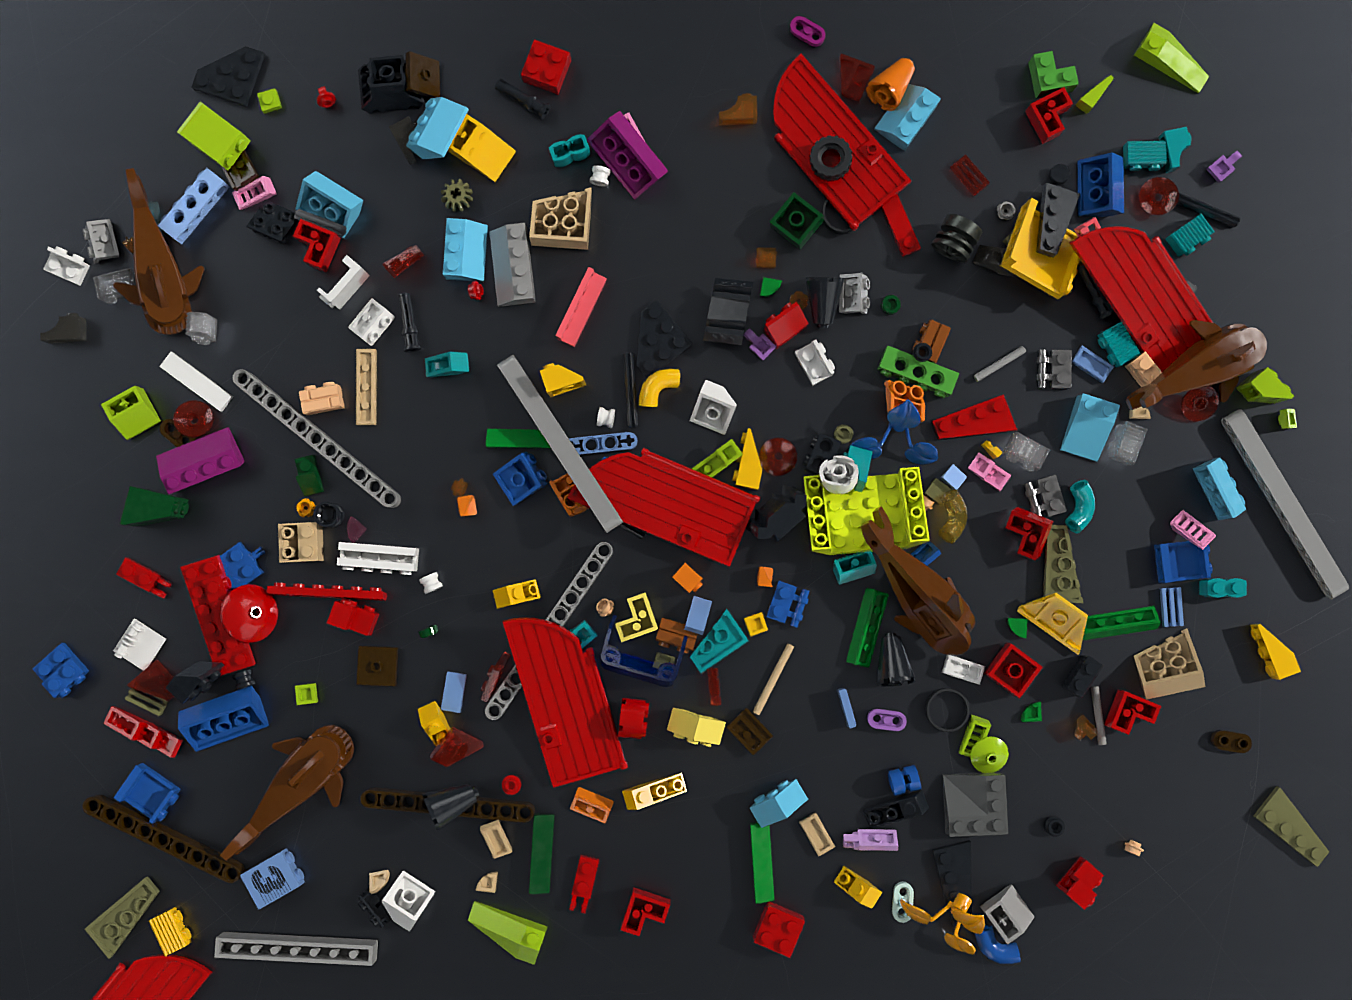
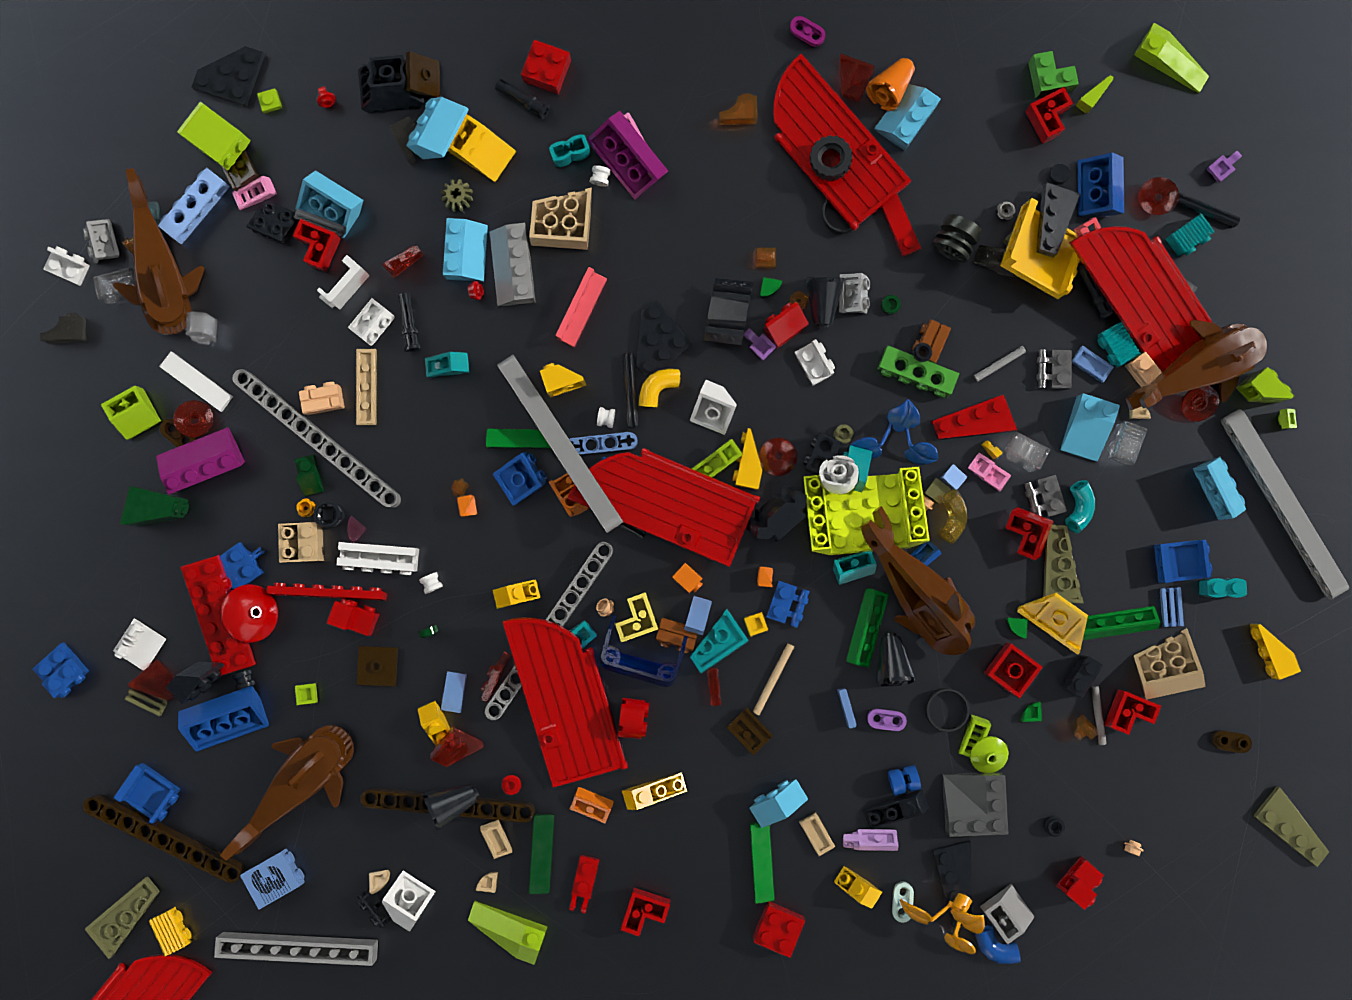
red slope [103,706,183,758] -> none
red hinge [116,557,172,598] -> none
olive tile [653,652,675,672] -> none
light yellow brick [667,708,726,747] -> none
dark green brick [770,192,824,250] -> none
orange slope [884,380,925,422] -> none
white plate [941,655,985,685] -> none
clear red tile [950,154,990,196] -> none
teal brick [1123,141,1167,171] -> none
teal arch [1158,127,1192,173] -> none
bright pink slope [1170,510,1216,550] -> none

